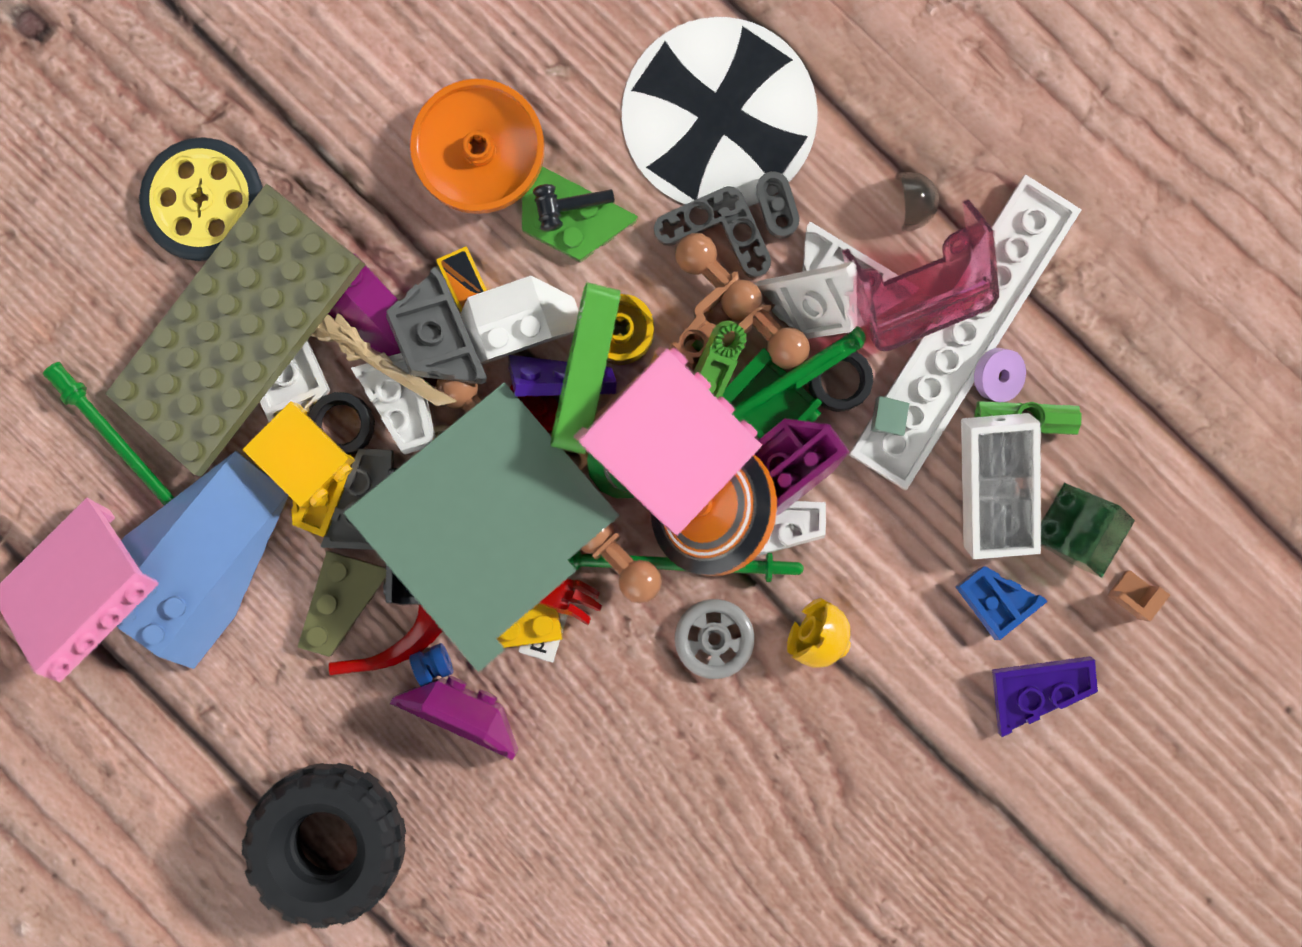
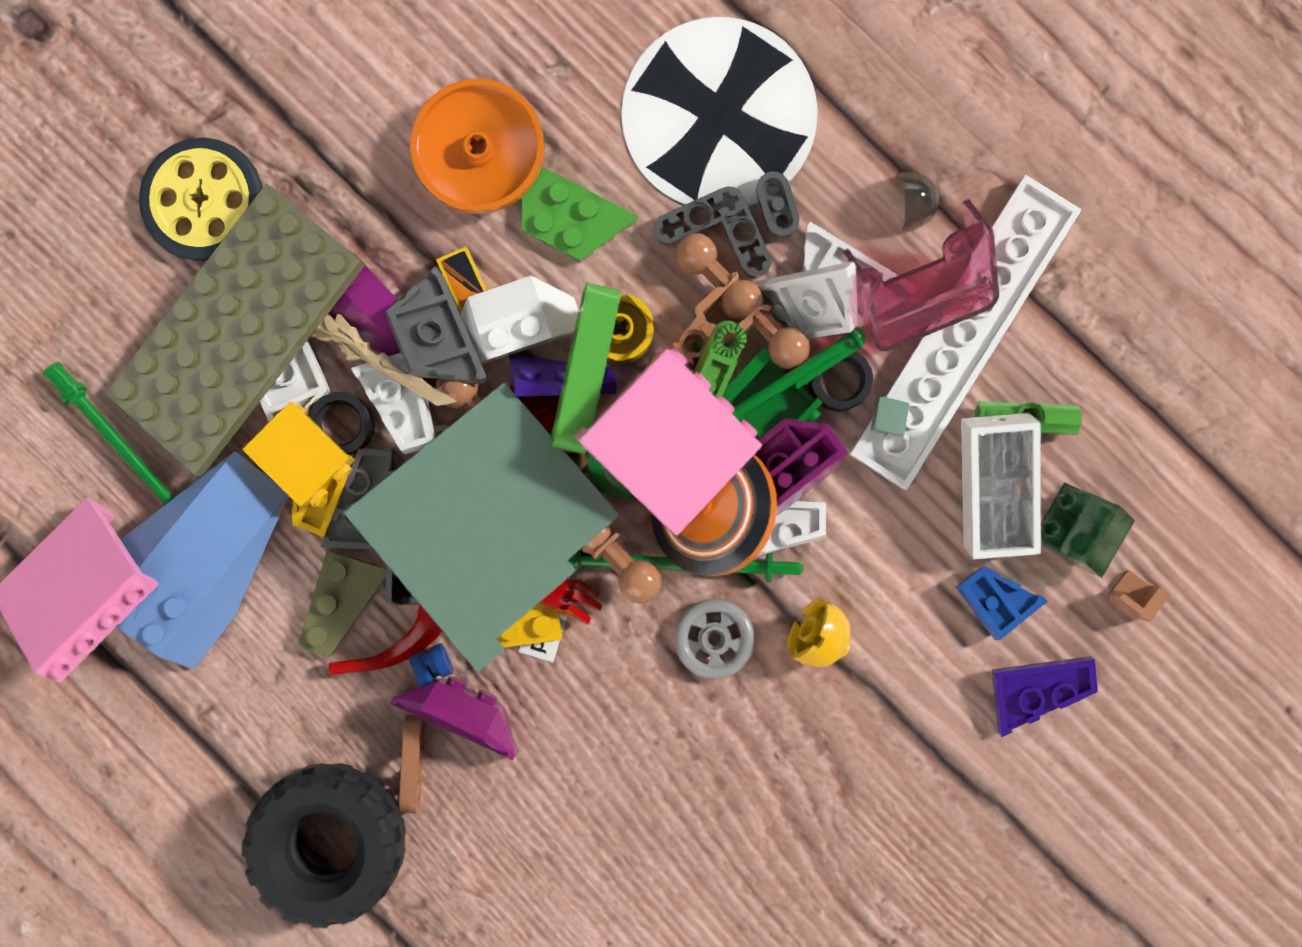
black piece [533,184,615,232] -> none
lavender piece [974,348,1026,402] -> none
none -> nougat beam [399,715,425,814]

